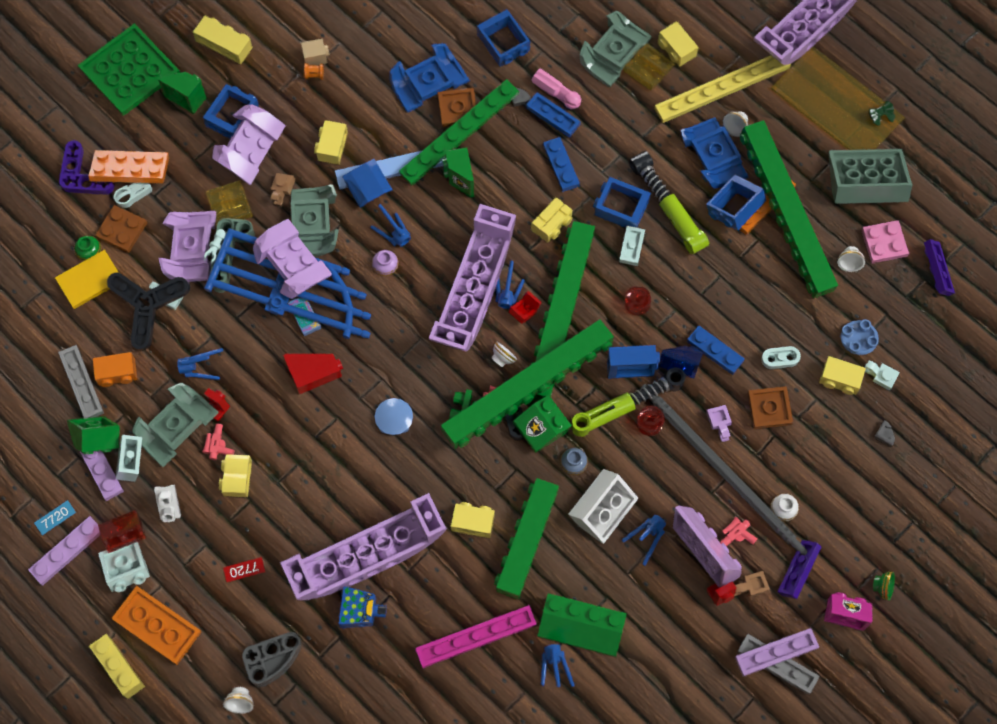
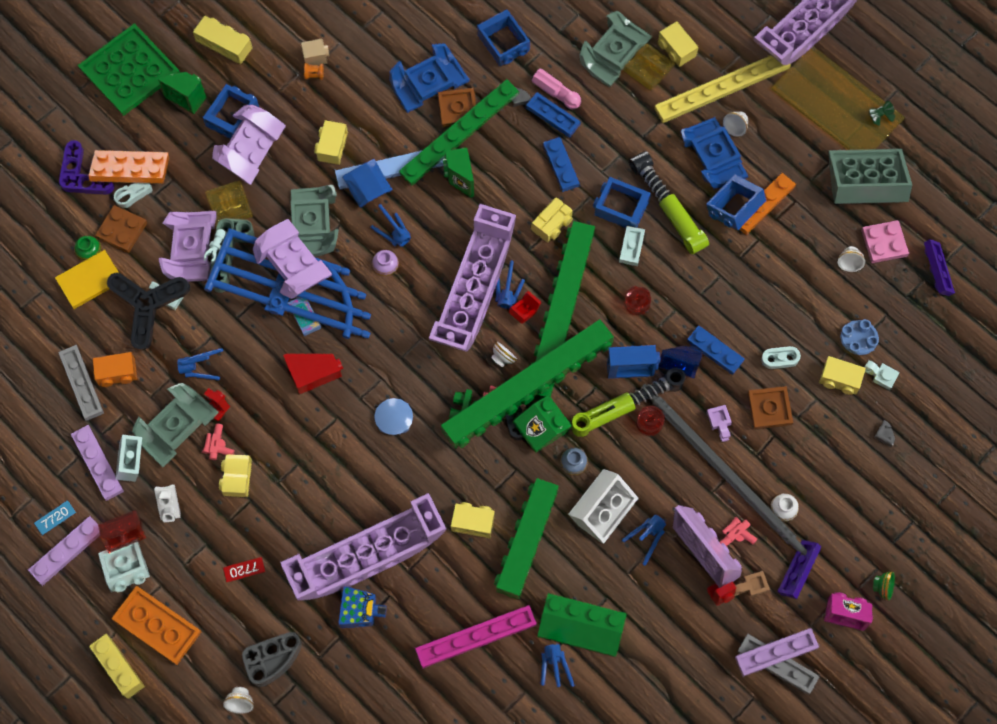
green slope [67,416,120,454] -> none
medium nougat plate [271,173,295,206] -> none
green brick [740,120,839,299] -> none

